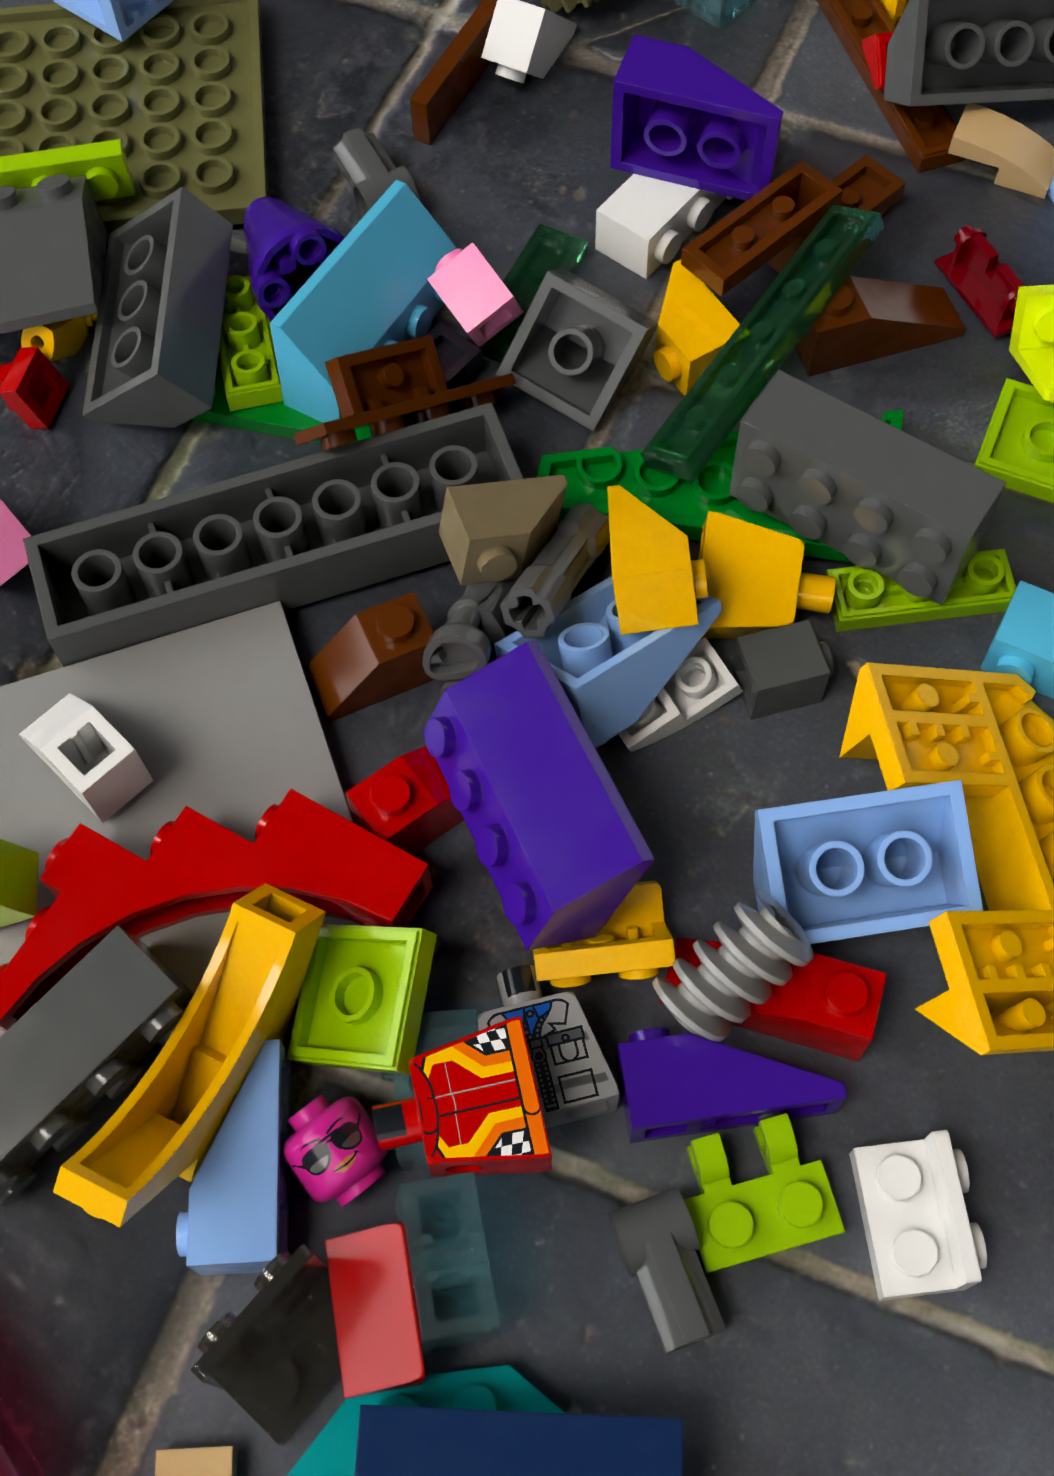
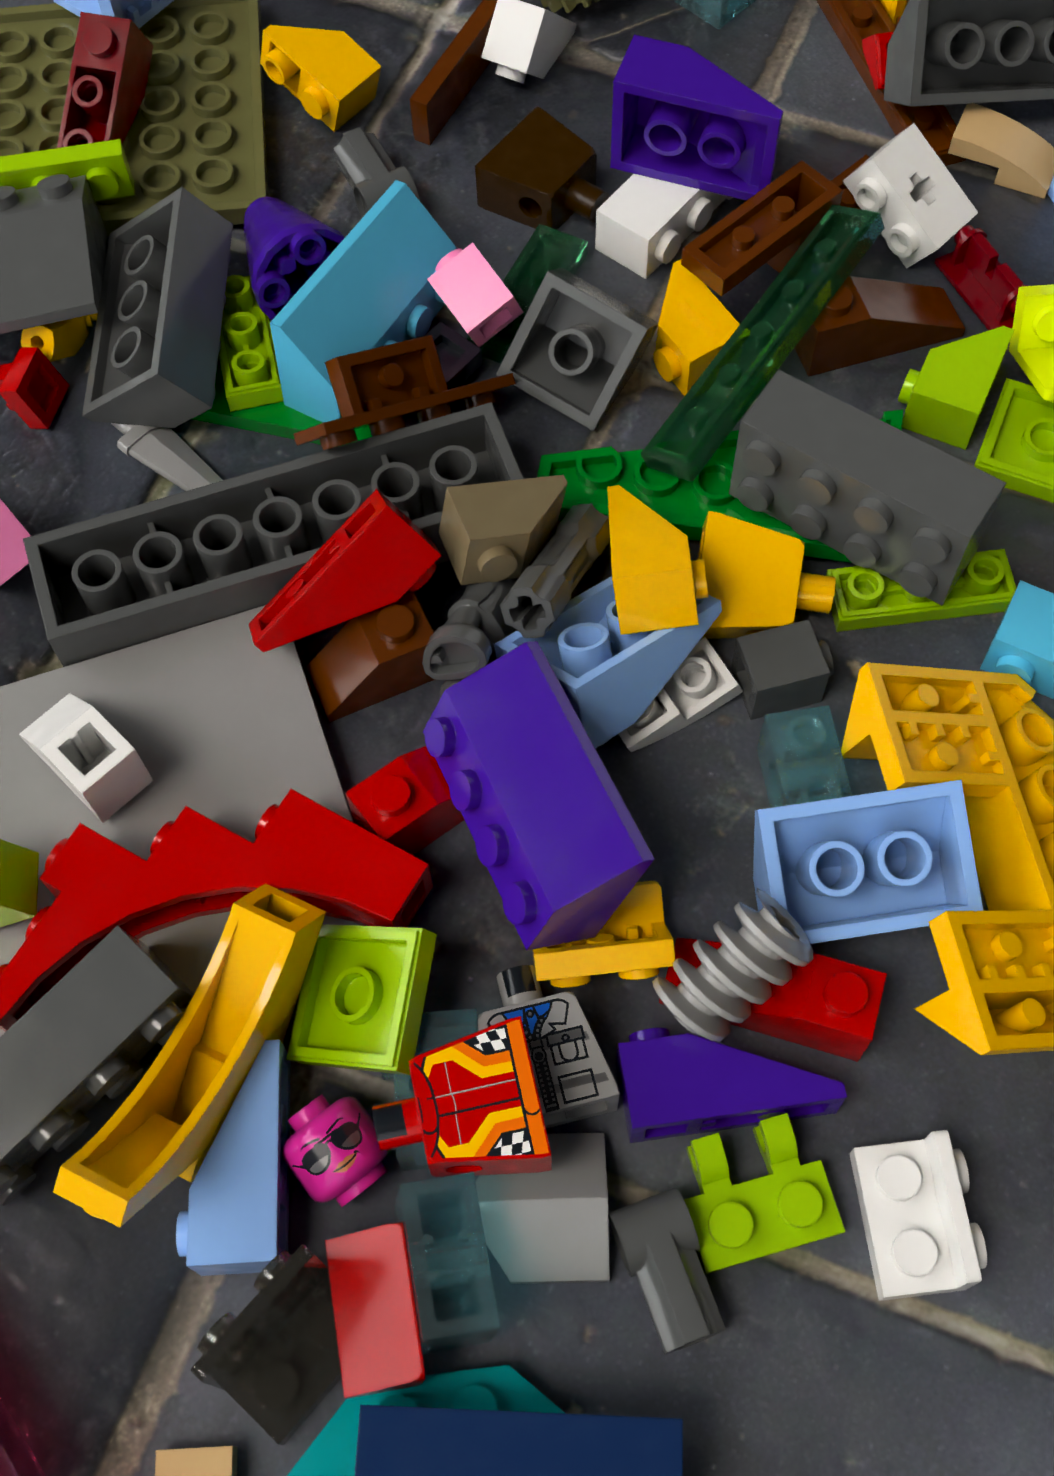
none -> dark red slope [57,12,154,148]
none -> light grey bar [111,423,223,491]
none -> red slope [249,489,442,653]
none -> yellow slope [260,25,382,132]
none -> dark brown torso [475,106,609,233]
none -> light grey slope [475,1133,610,1284]
none -> clear light blue brick [756,705,853,808]
none -> white brick [843,123,978,269]
none -> lime slope [898,326,1015,450]

